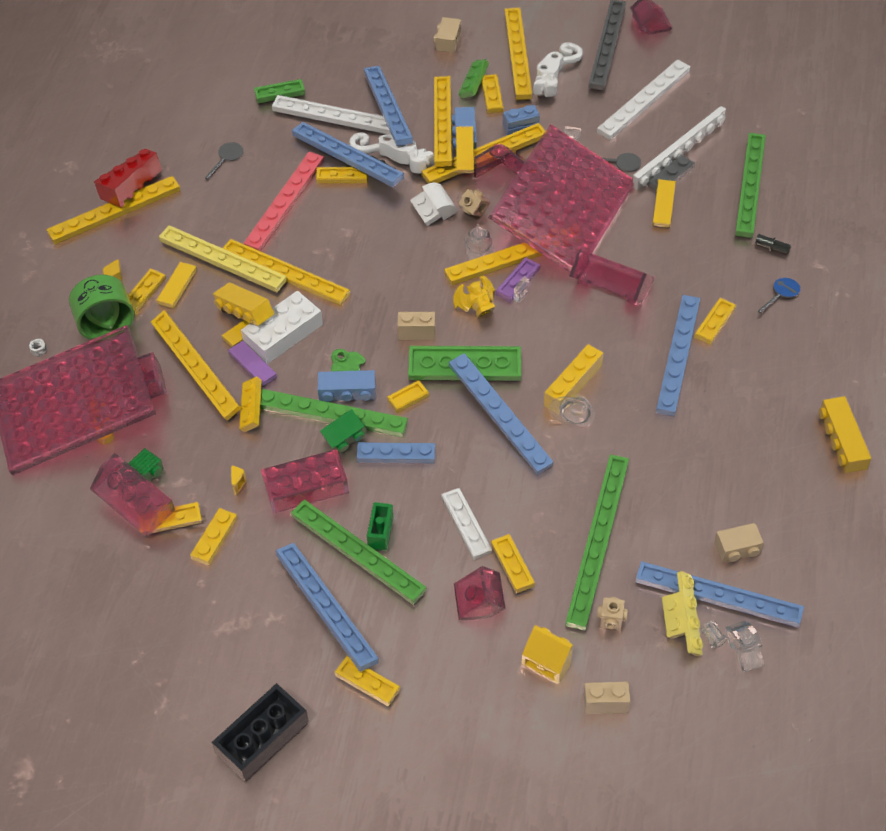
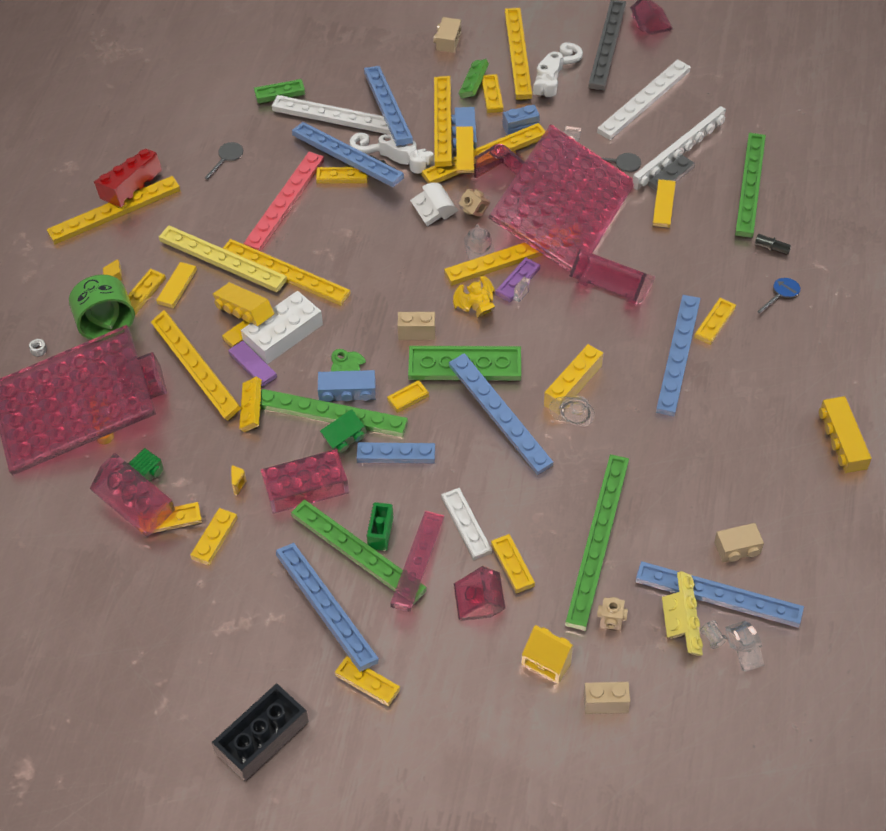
none -> clear pink tile [390,511,444,613]

